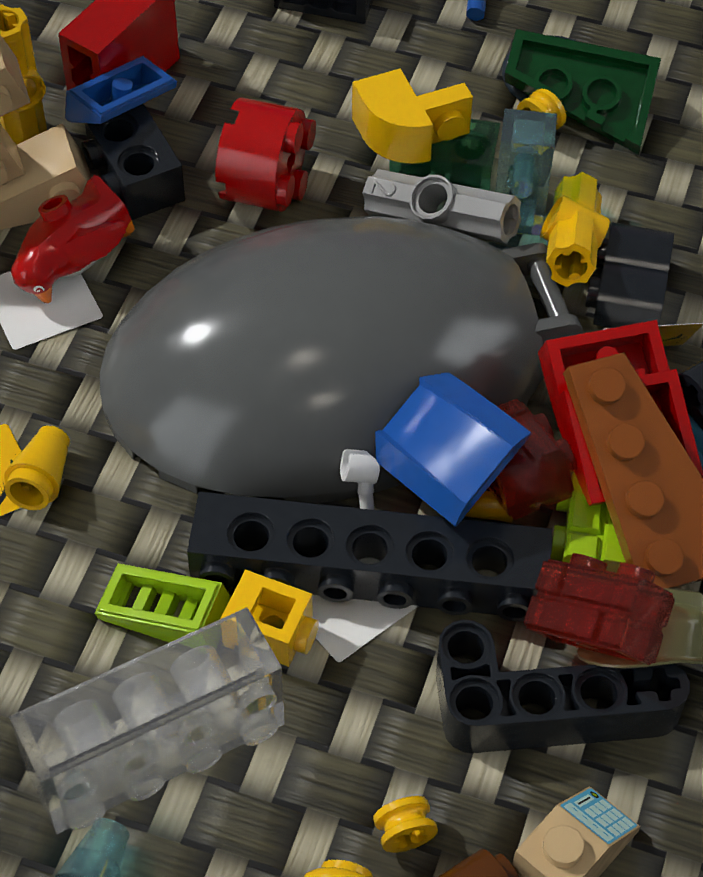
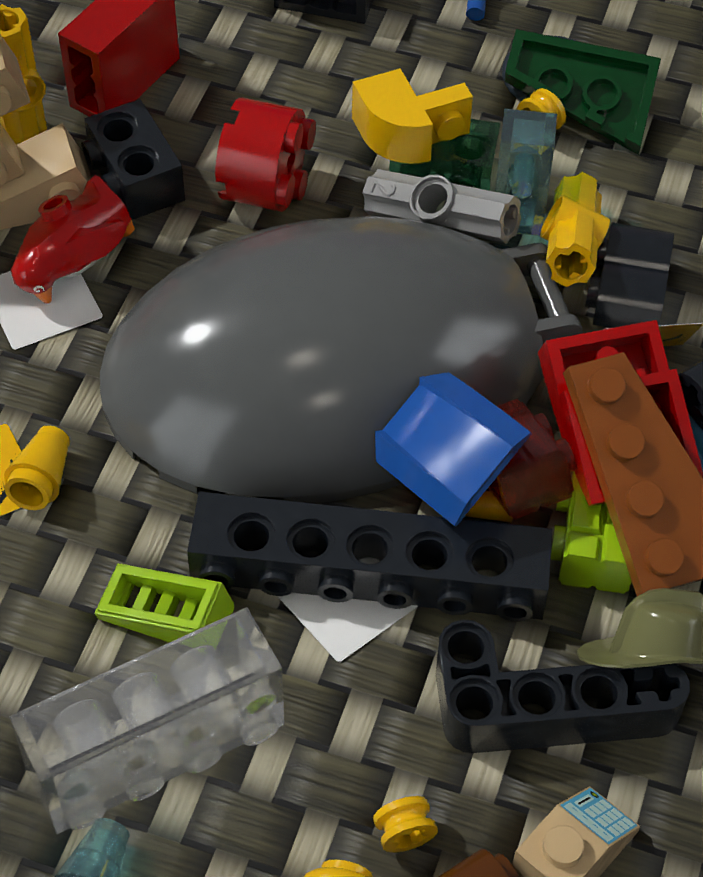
blue slope [65,56,177,124] -> none
yellow brick [220,570,319,667] -> none
white hand [340,449,380,510] -> none
clear red brick [524,553,675,665] -> none

